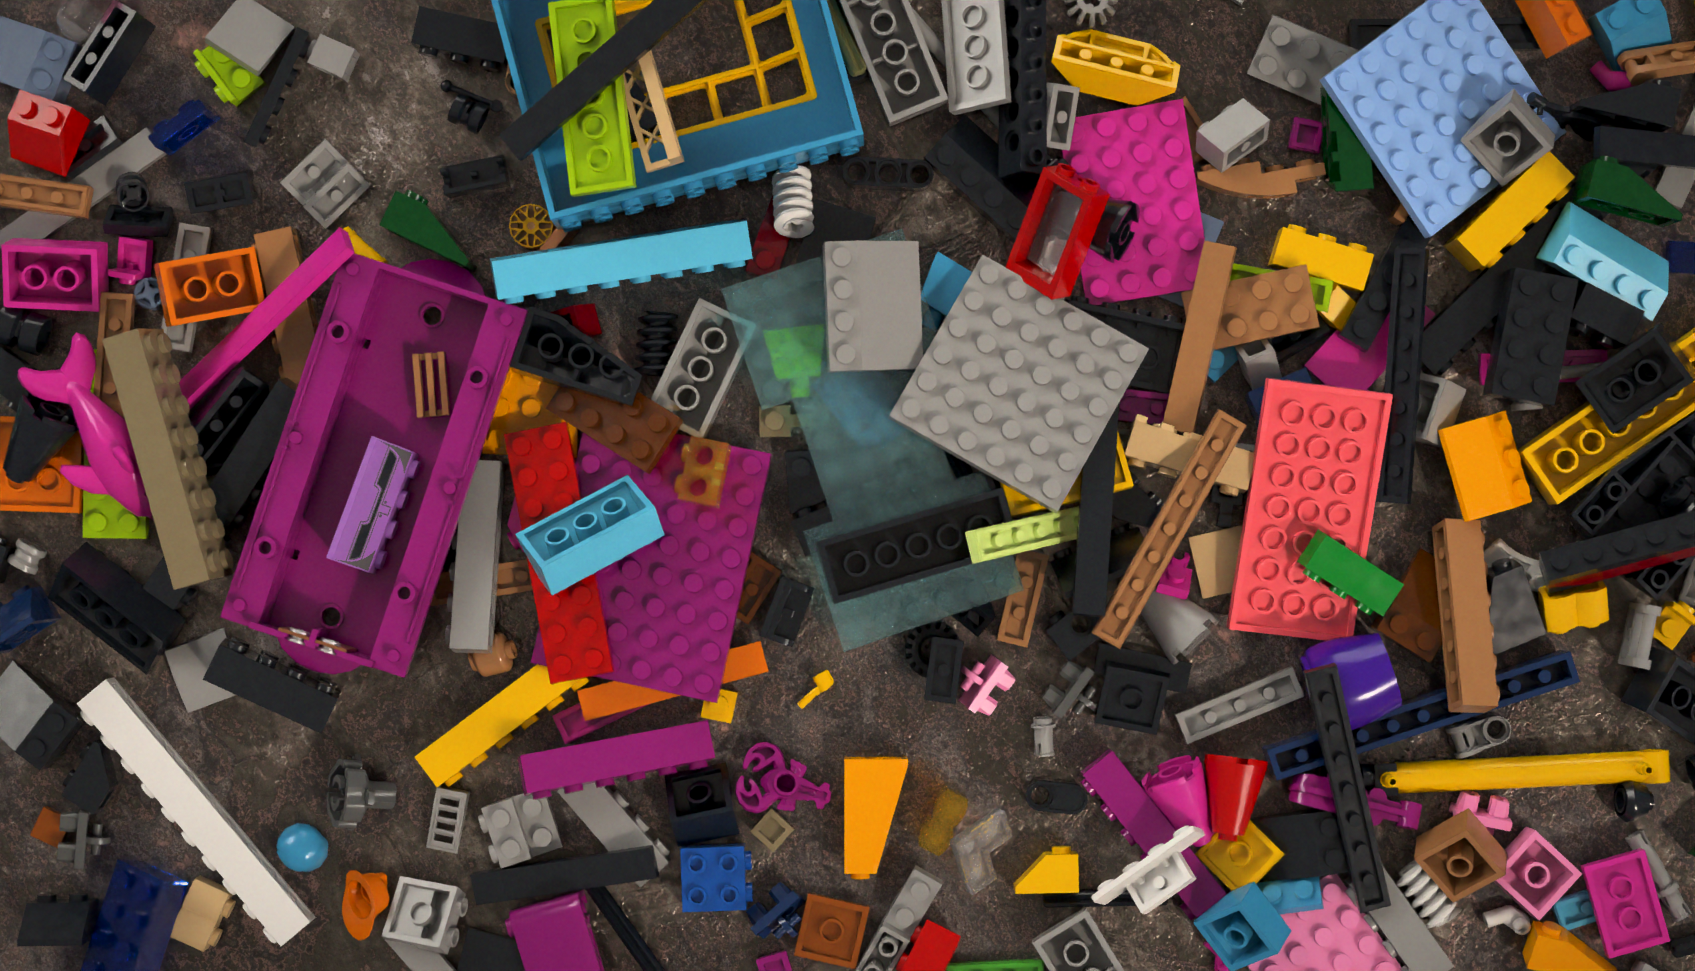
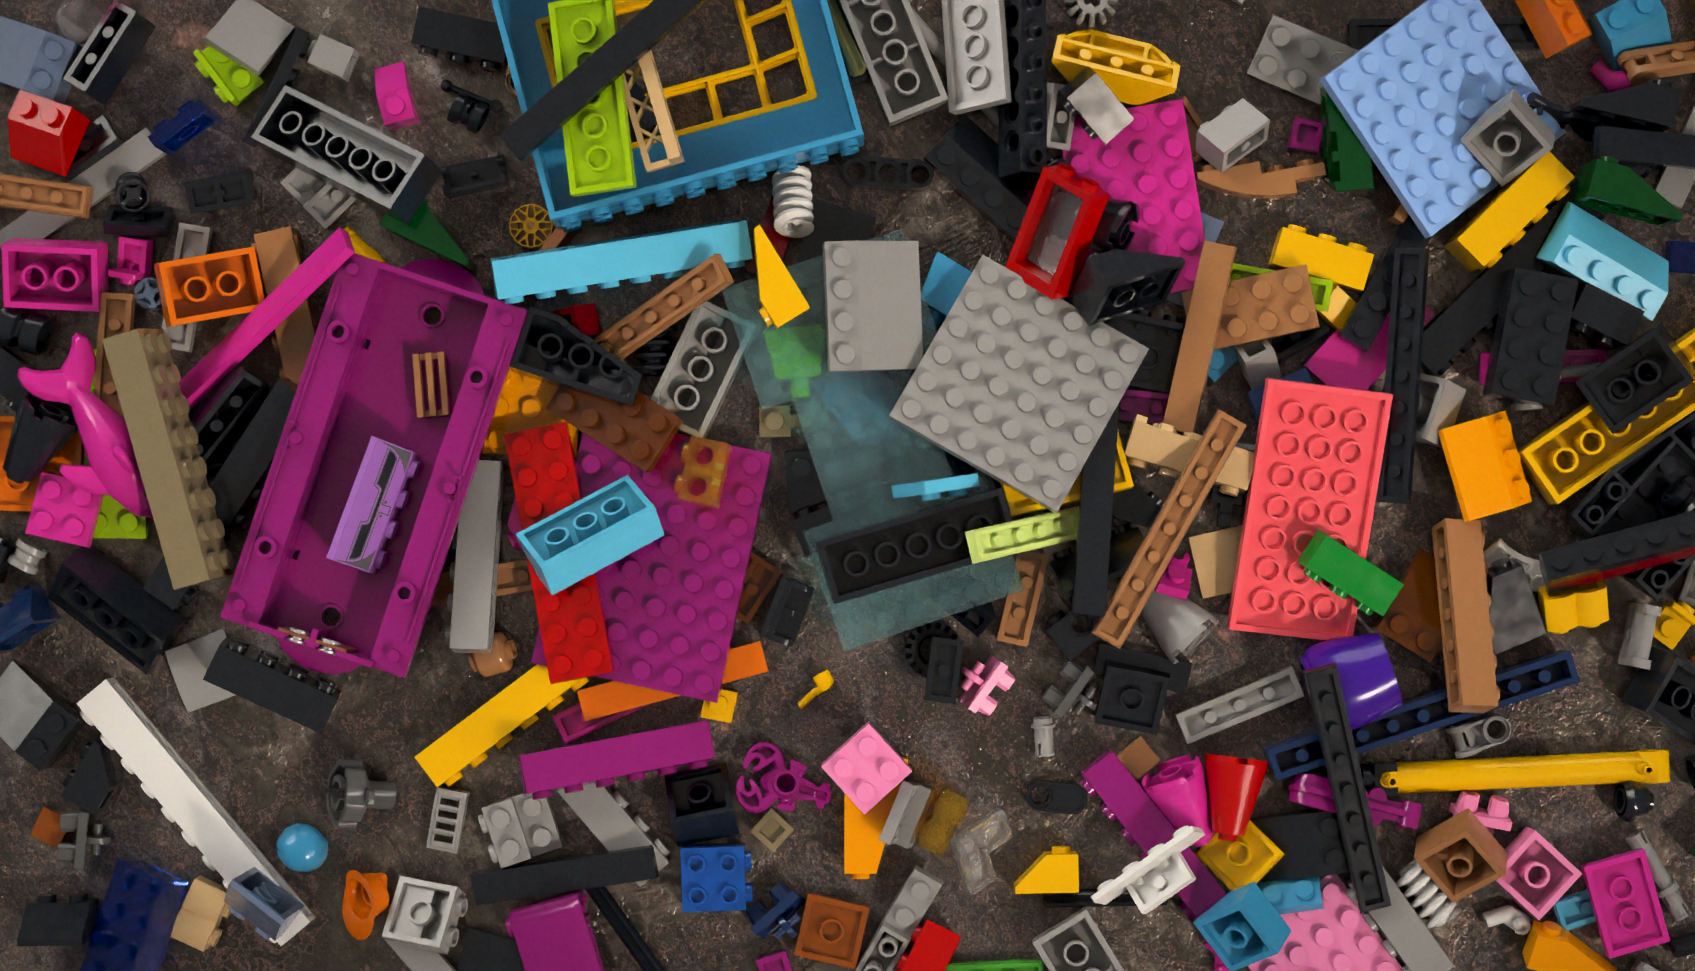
none -> dark pink plate [25,472,104,548]
none -> sand blue slope [224,867,305,941]
none -> black brick [251,85,442,225]
none -> dark pink slope [374,62,421,131]
none -> medium nougat tile [593,254,734,360]
none -> yellow slope [753,225,810,329]
none -> bright pink brick [821,721,912,815]
none -> light grey slope [878,780,936,849]
none -> medium azure wing [891,473,980,501]
none -> brick [1059,66,1134,145]
none -> black slope [1069,249,1186,326]
none -> medium nougat tile [1116,735,1161,780]

